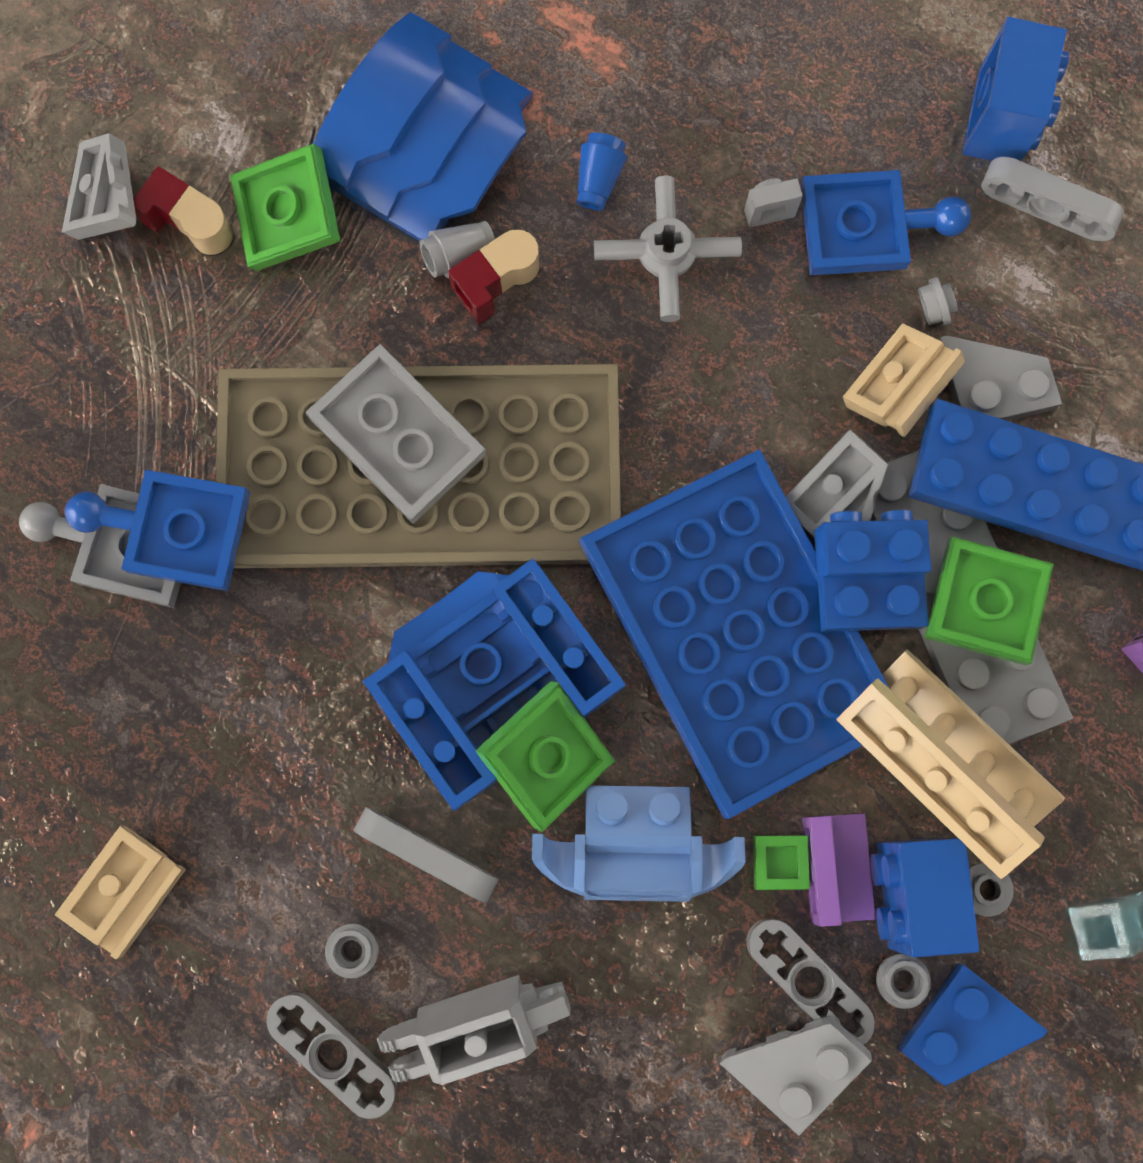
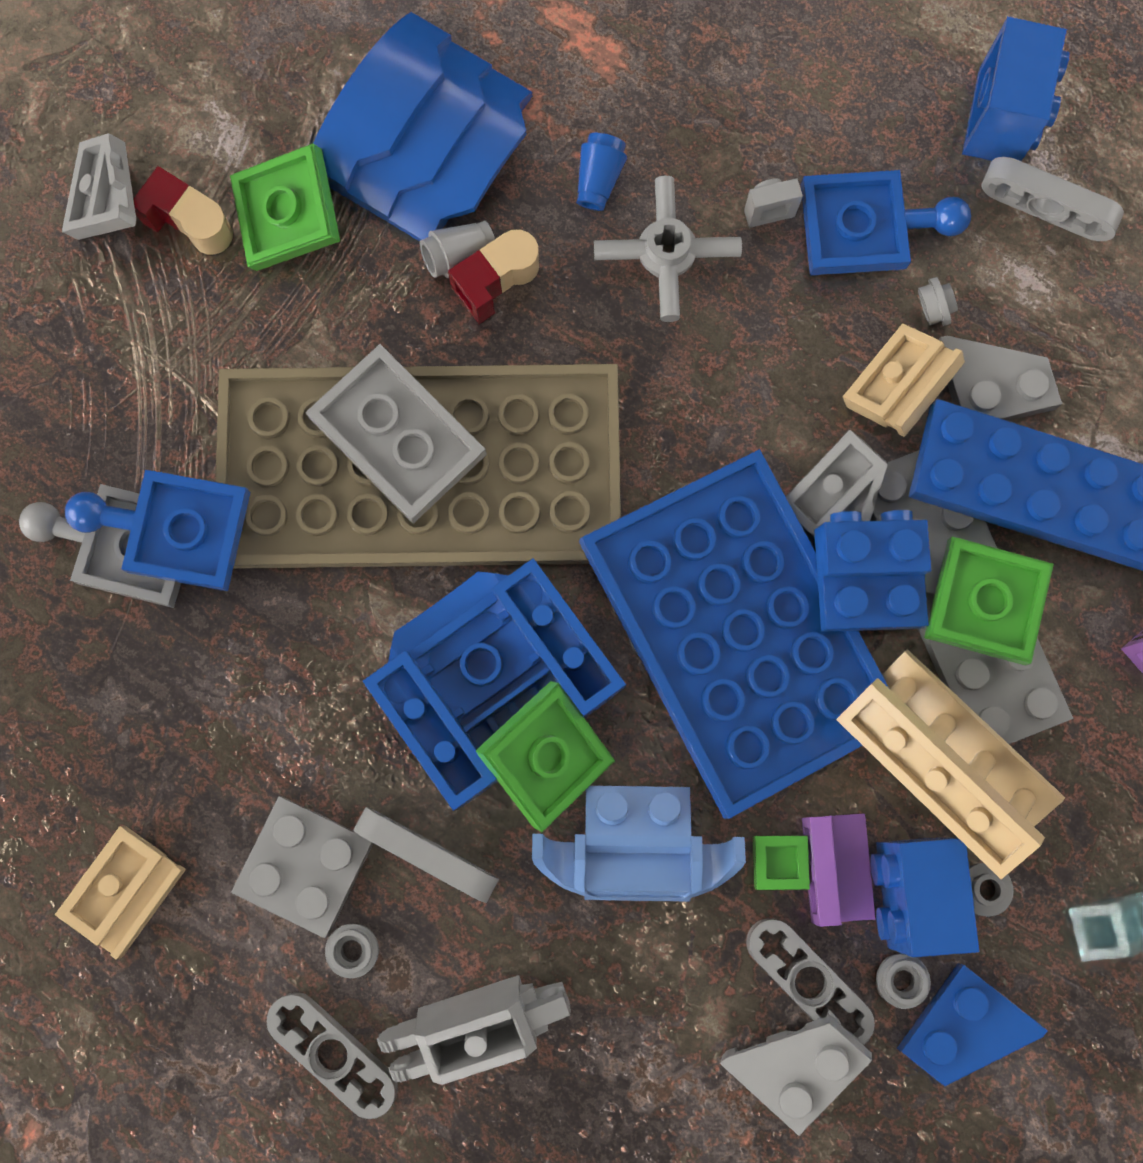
none -> light grey plate [231,796,374,938]

